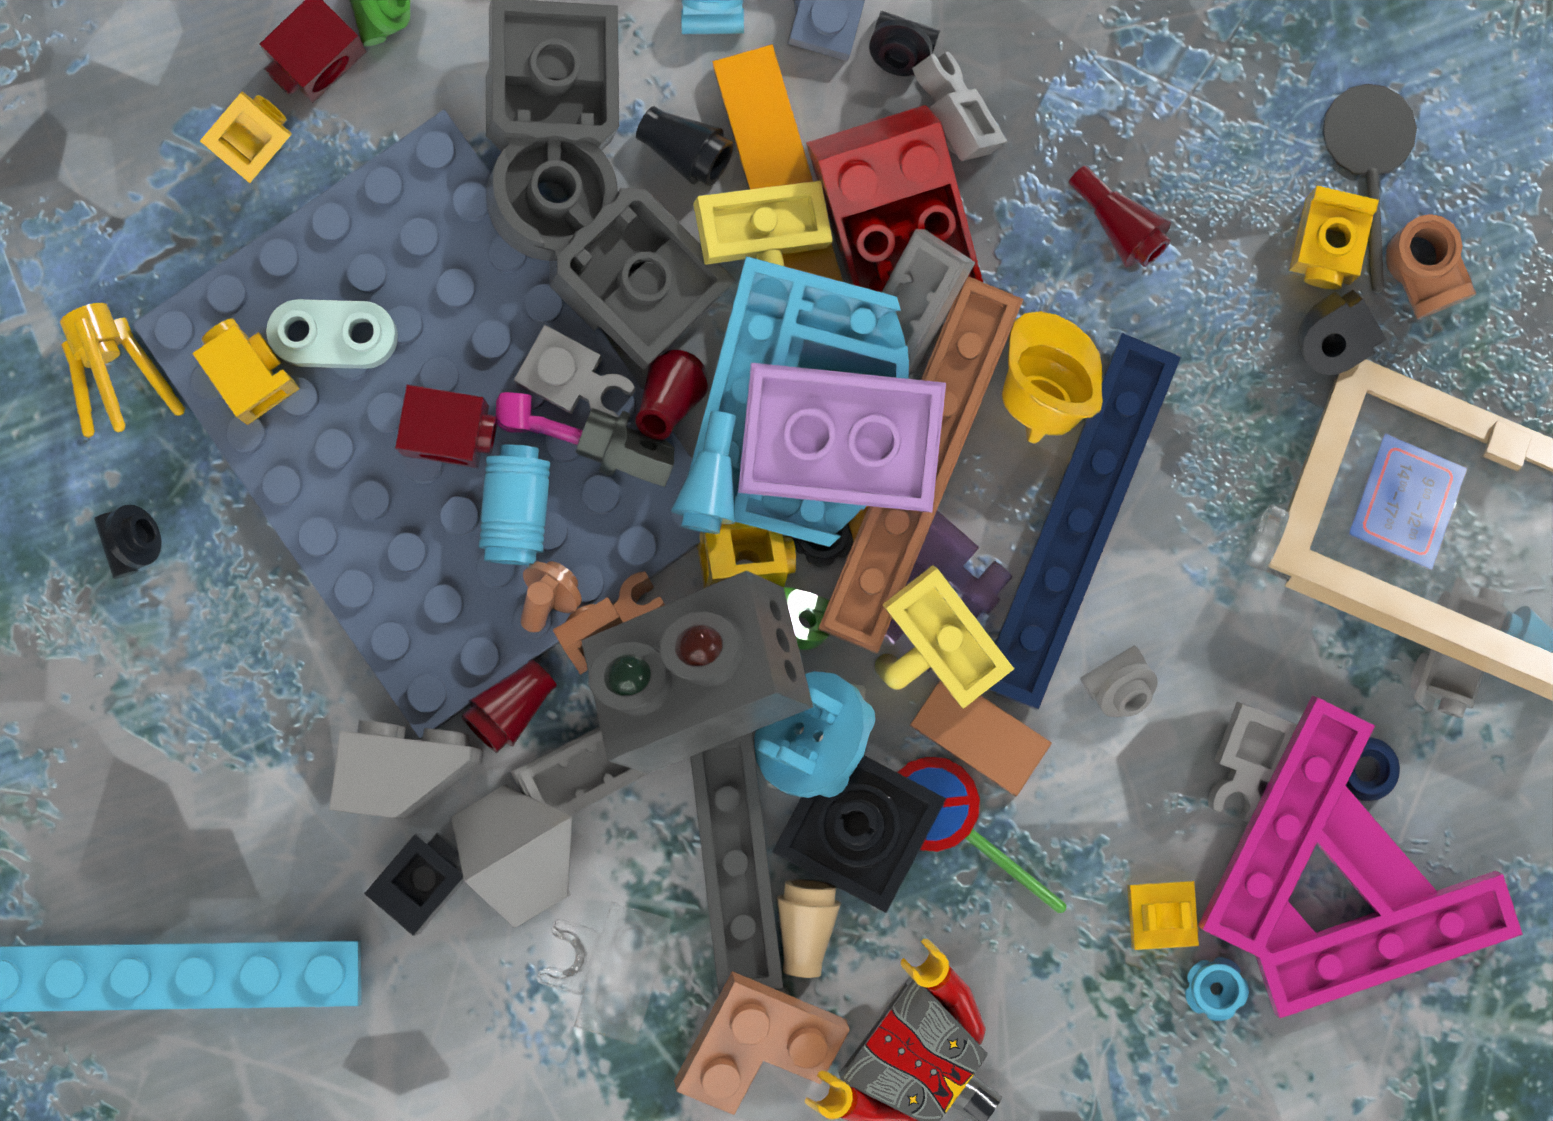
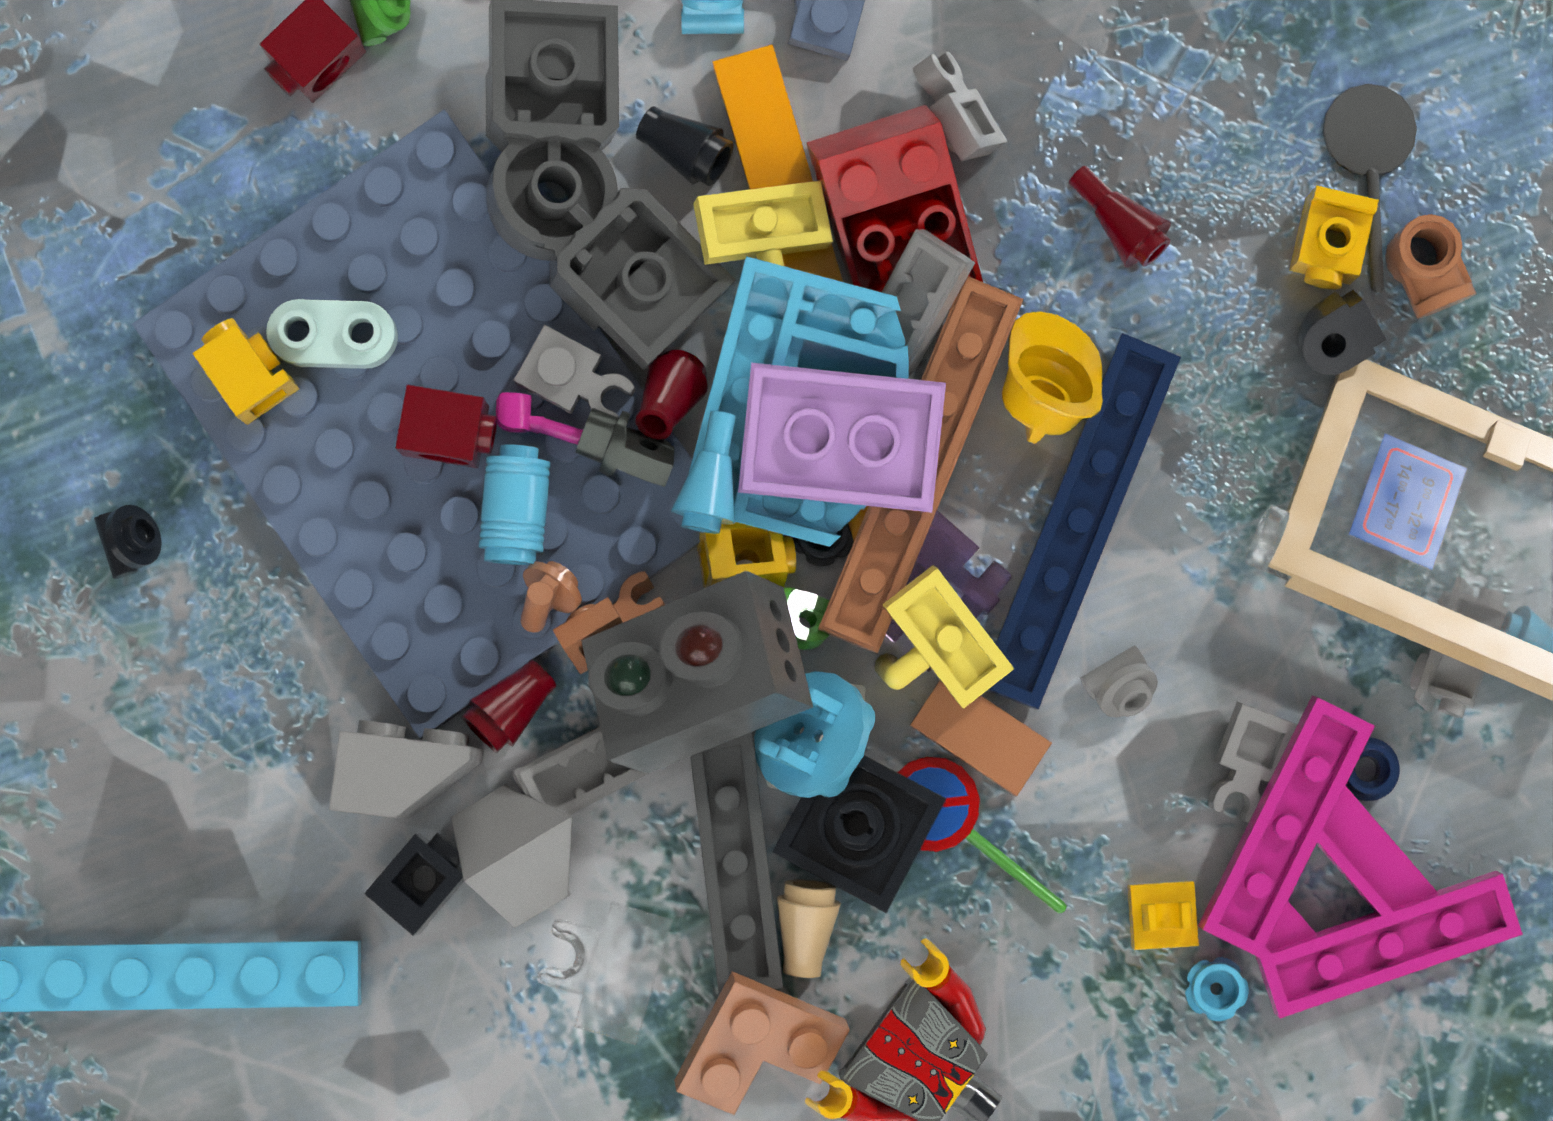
yellow plant [60,303,185,438] -> none
yellow brick [200,91,292,183] -> none
black plate [869,10,940,76] -> none

